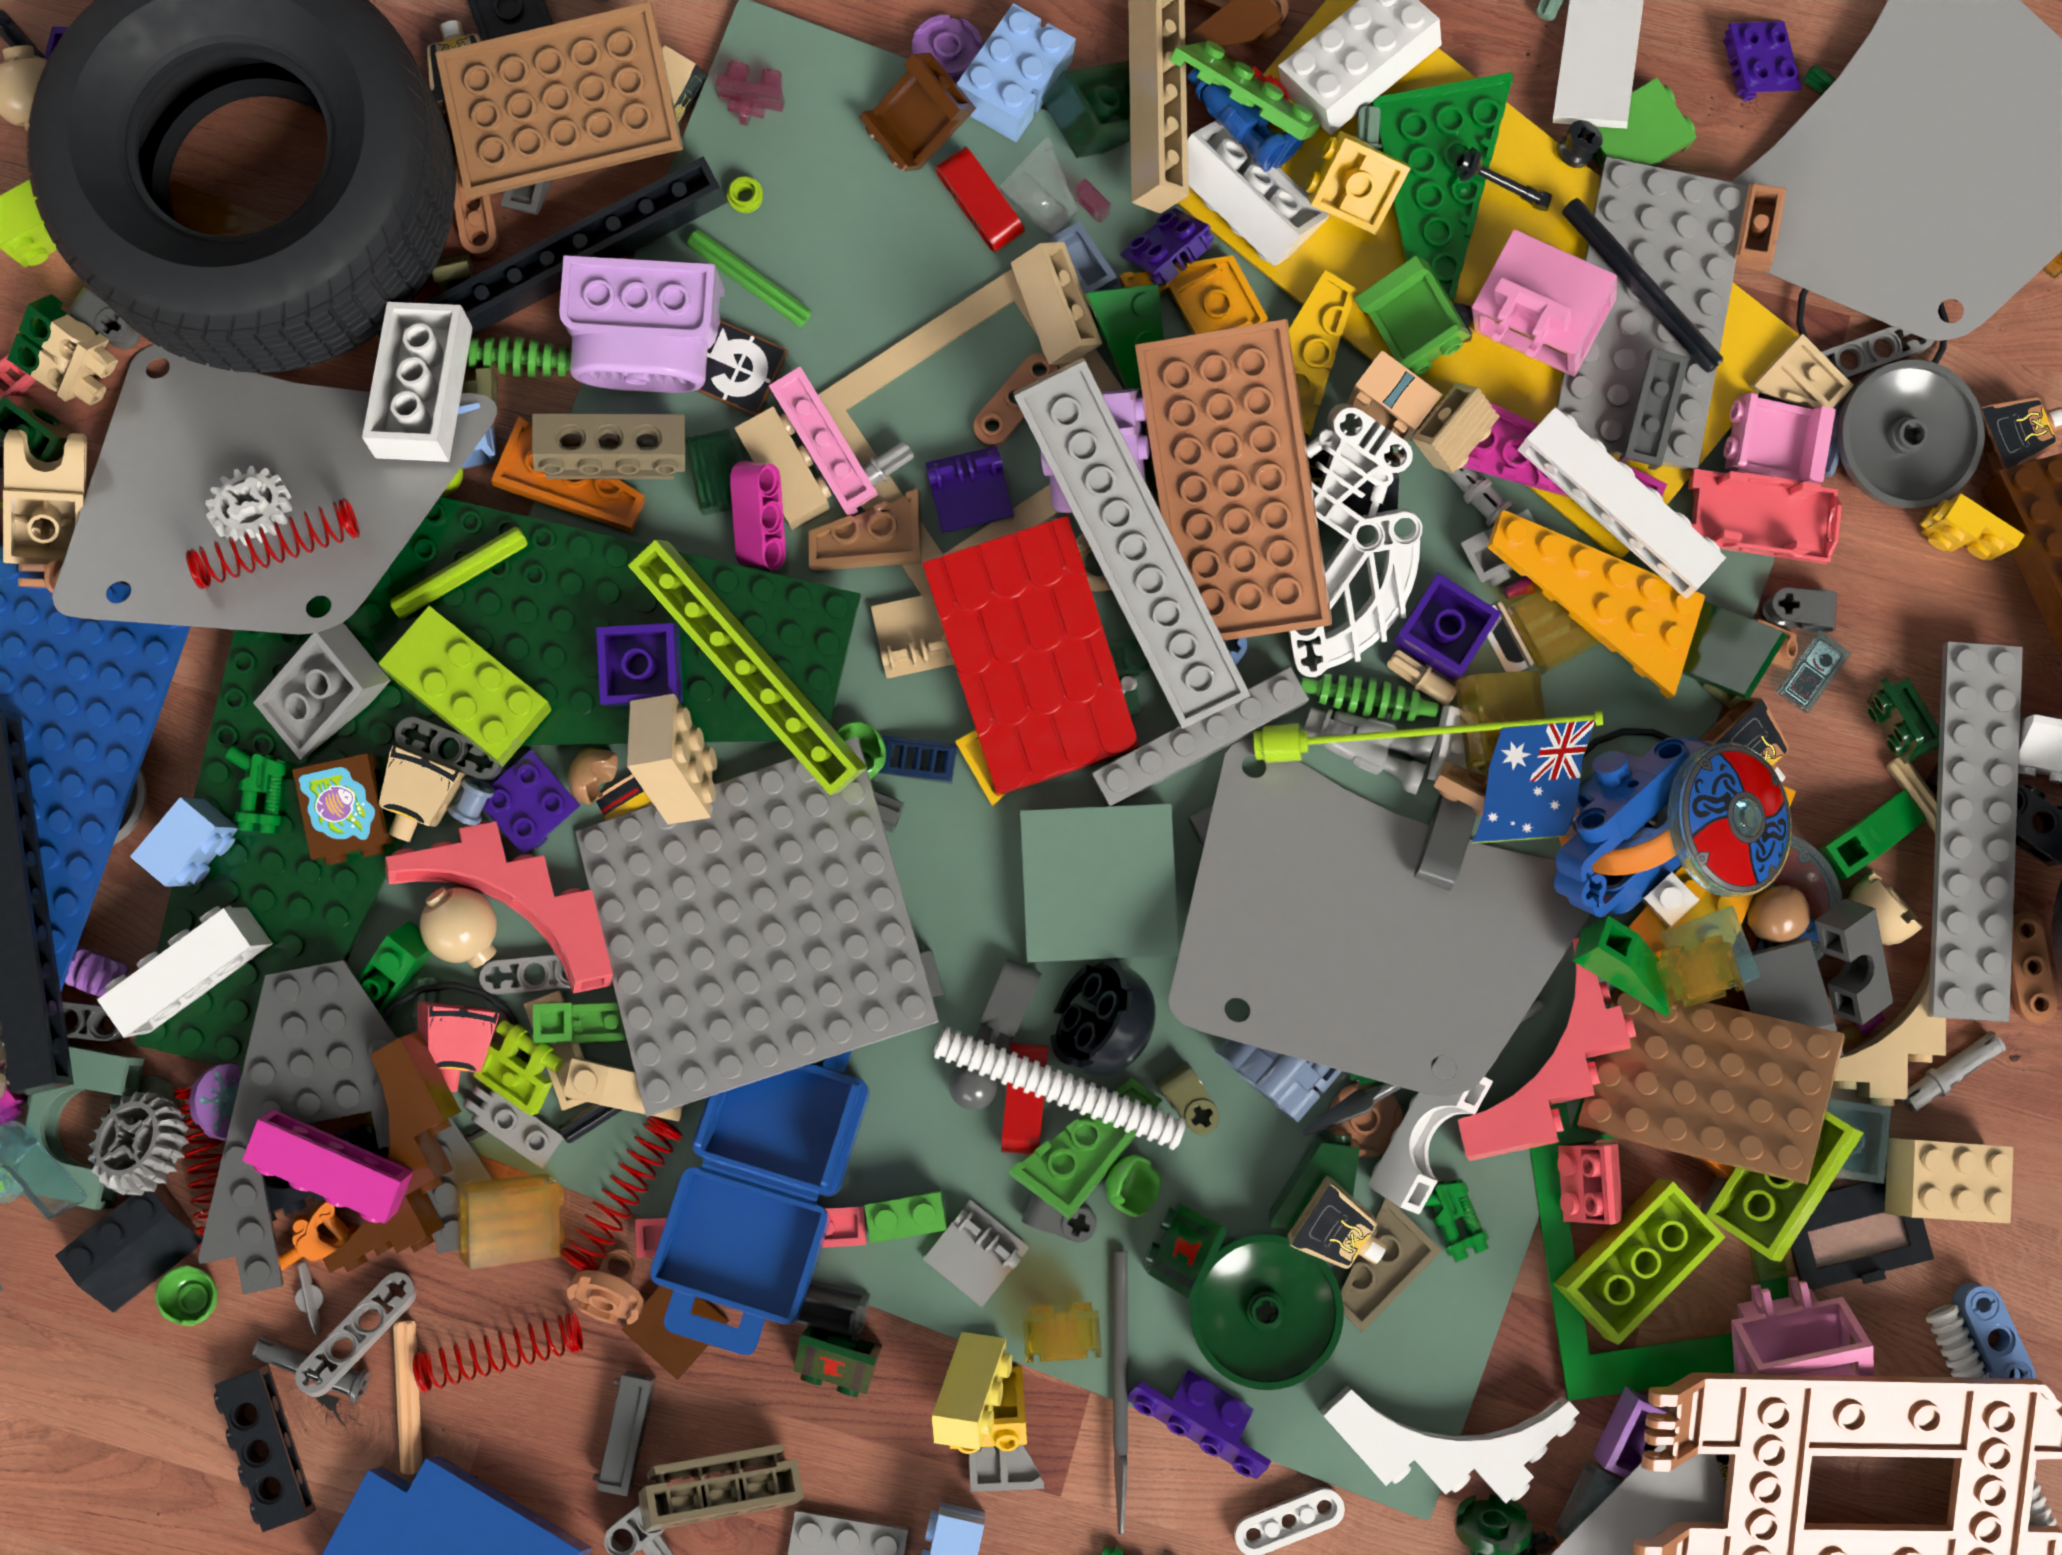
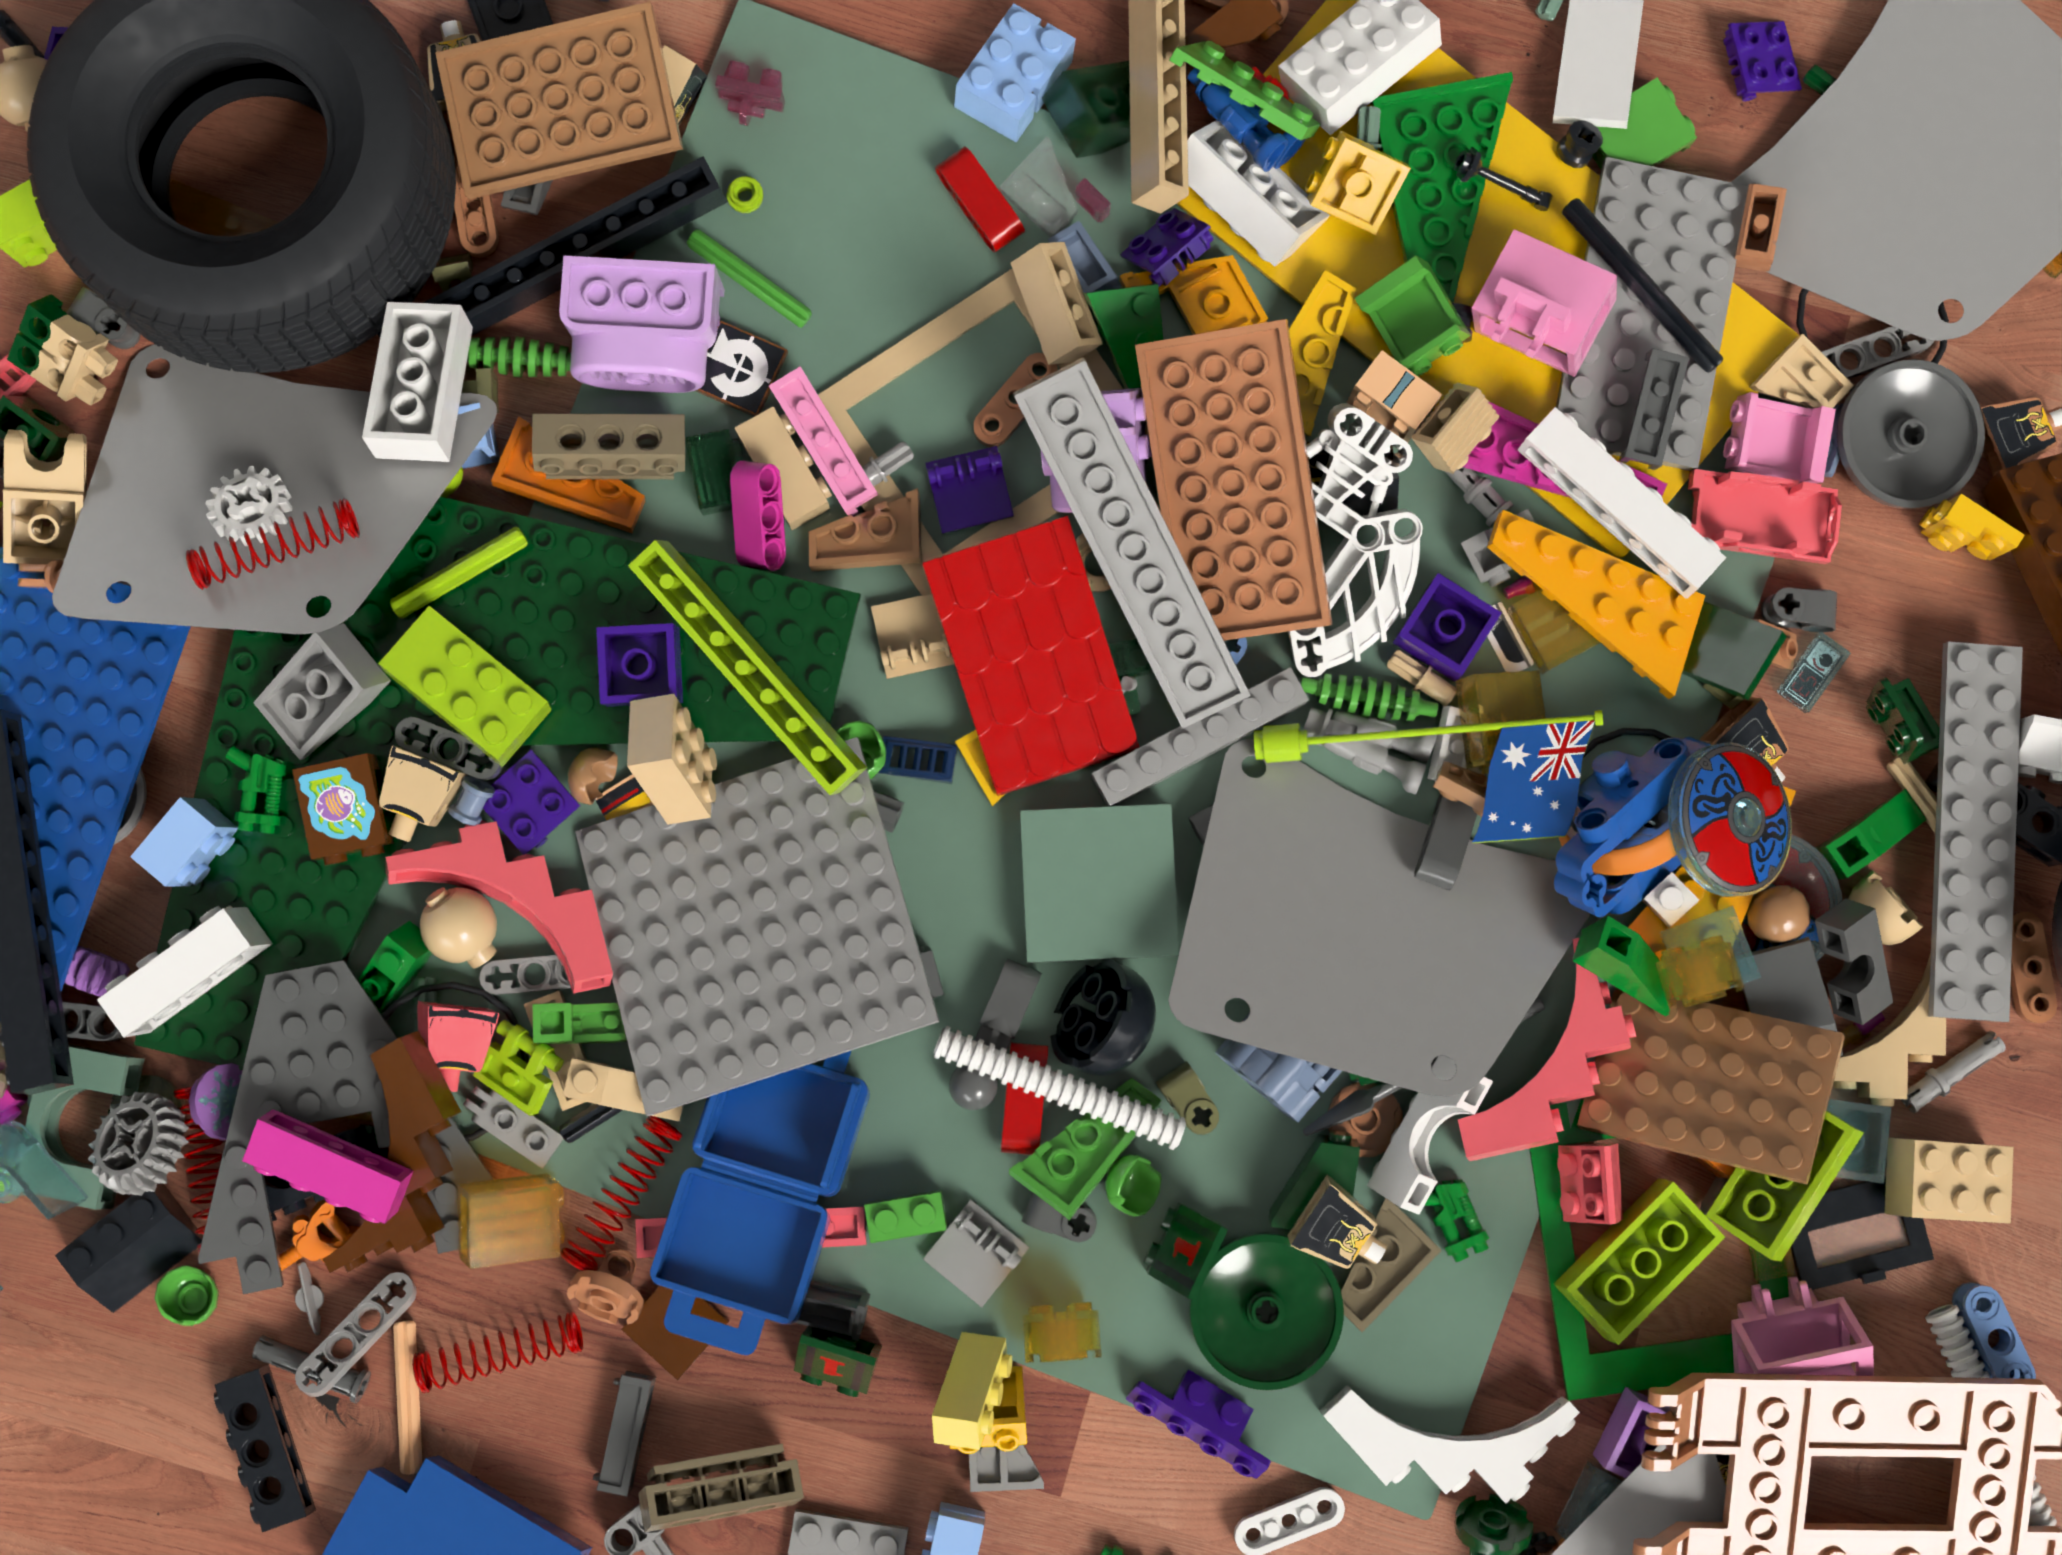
reddish brown panel [859,53,976,172] -> none
medium lavender tile [911,14,983,83] -> none
dark grey piece [1112,1250,1128,1535] -> none

